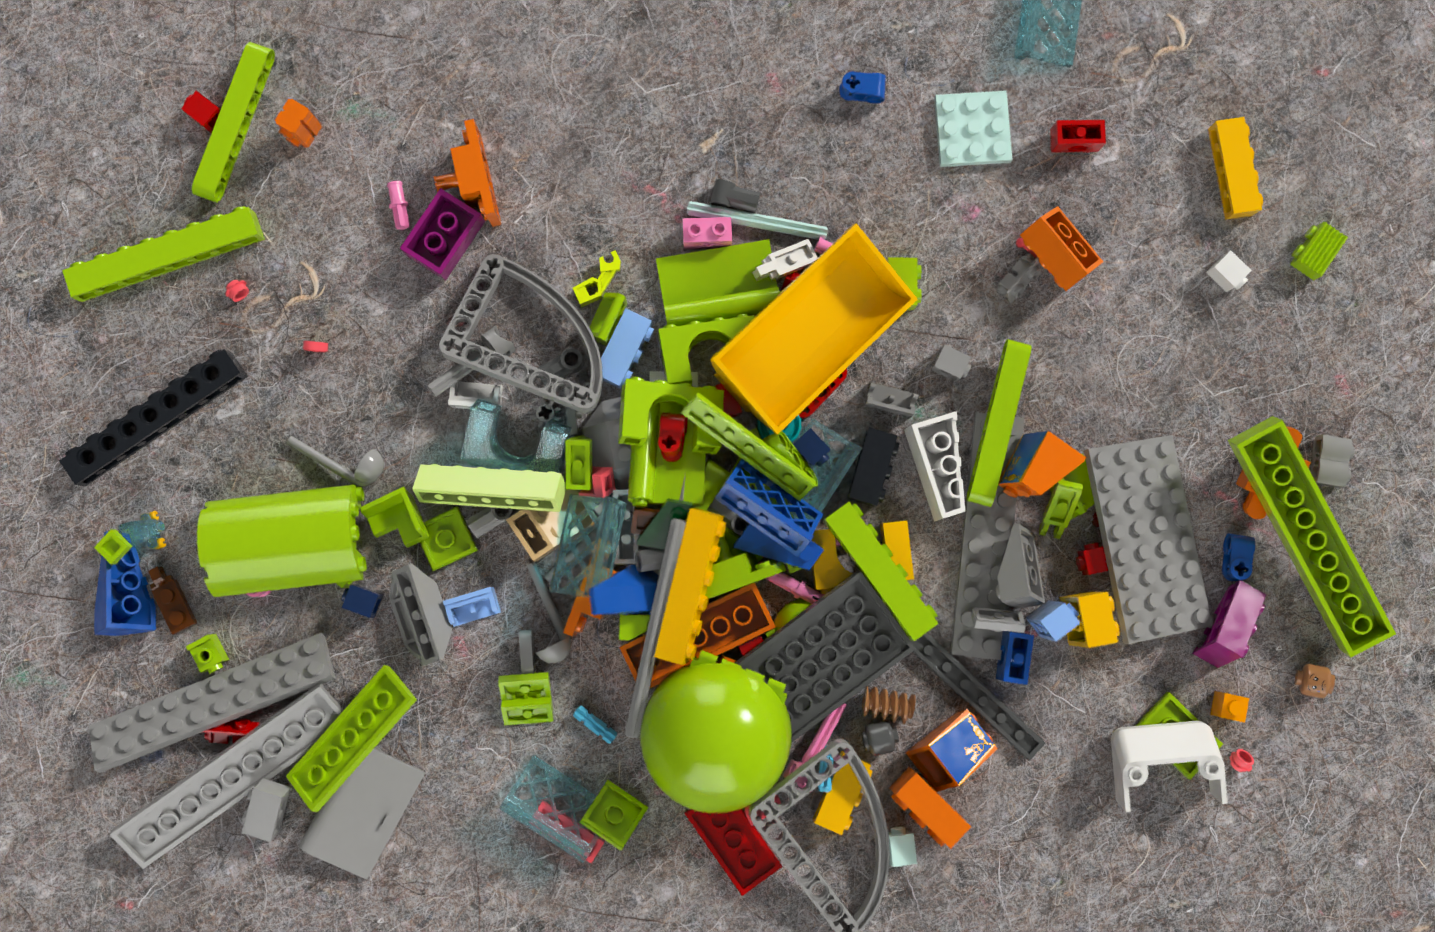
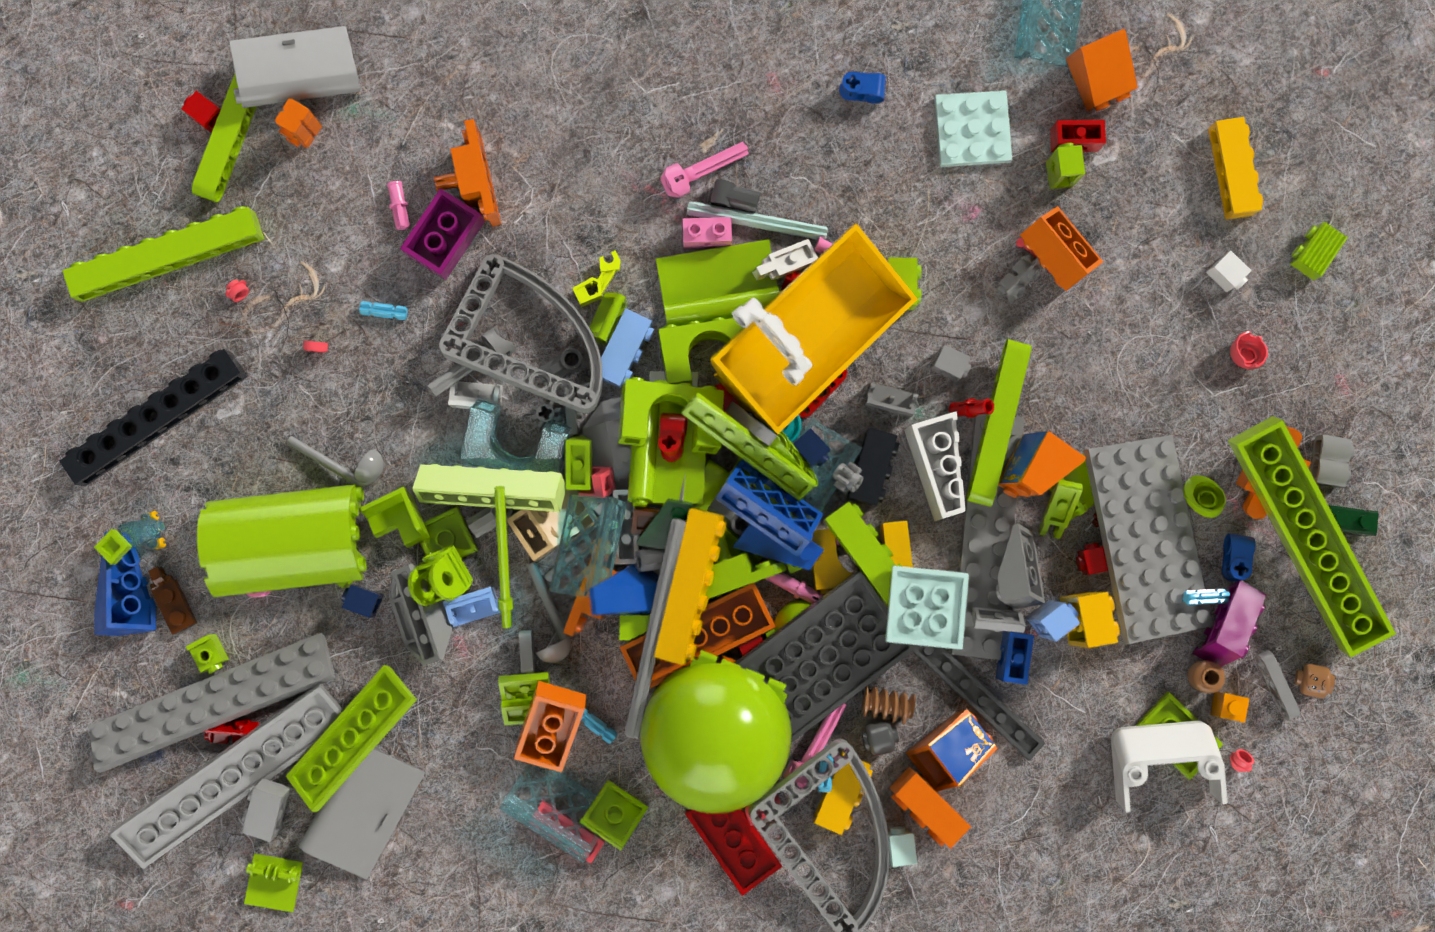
none -> light grey door [229,26,360,108]
none -> lime hinge [244,853,303,912]
none -> medium azure axle [359,301,408,320]
none -> lime piece [408,545,473,606]
none -> lime bar [494,486,513,628]
none -> orange brick [514,681,586,773]
none -> bright pink piece [660,141,749,198]
none -> light grey beam [725,401,777,446]
none -> white plate [732,298,813,386]
none -> light grey gear [832,462,863,493]
none -> light aqua plate [885,566,969,650]
none -> red pin [949,398,995,418]
none -> lime brick [1046,143,1085,190]
none -> orange slope [1065,28,1138,112]
none -> medium azure axle [1182,589,1230,605]
none -> lime hat [1183,475,1226,518]
none -> medium nougat head [1187,660,1225,693]
none -> coral hair [1230,331,1268,370]
none -> light grey beam [1255,650,1300,721]
none -> dark green brick [1328,505,1379,537]

